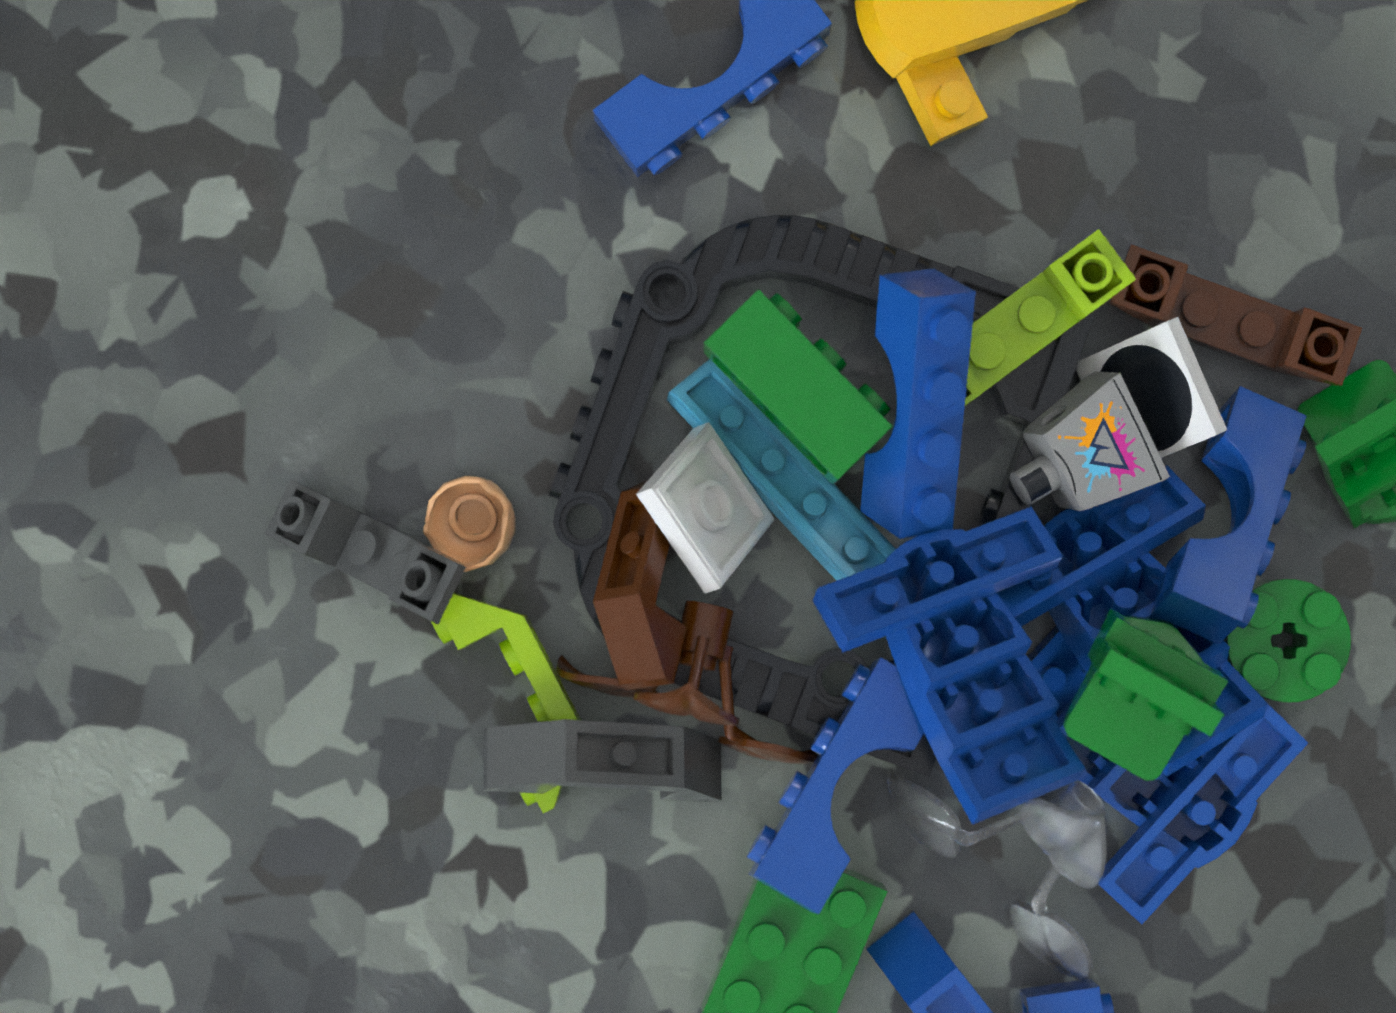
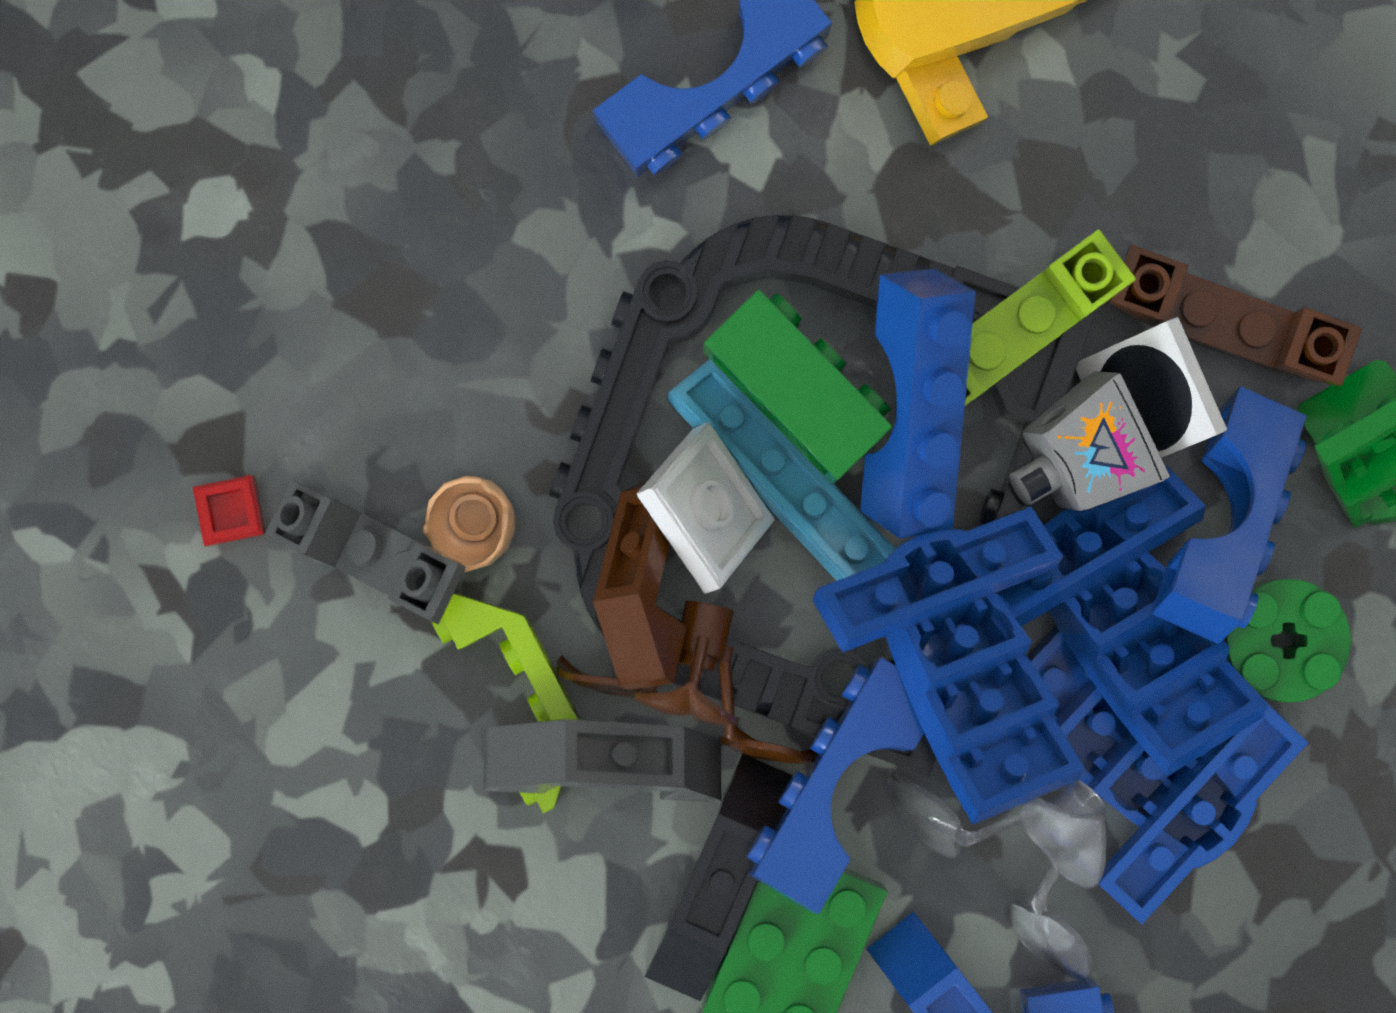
green piece [1063,609,1228,781] -> none
none -> red tile [192,475,266,547]
none -> black slope [645,753,793,1001]

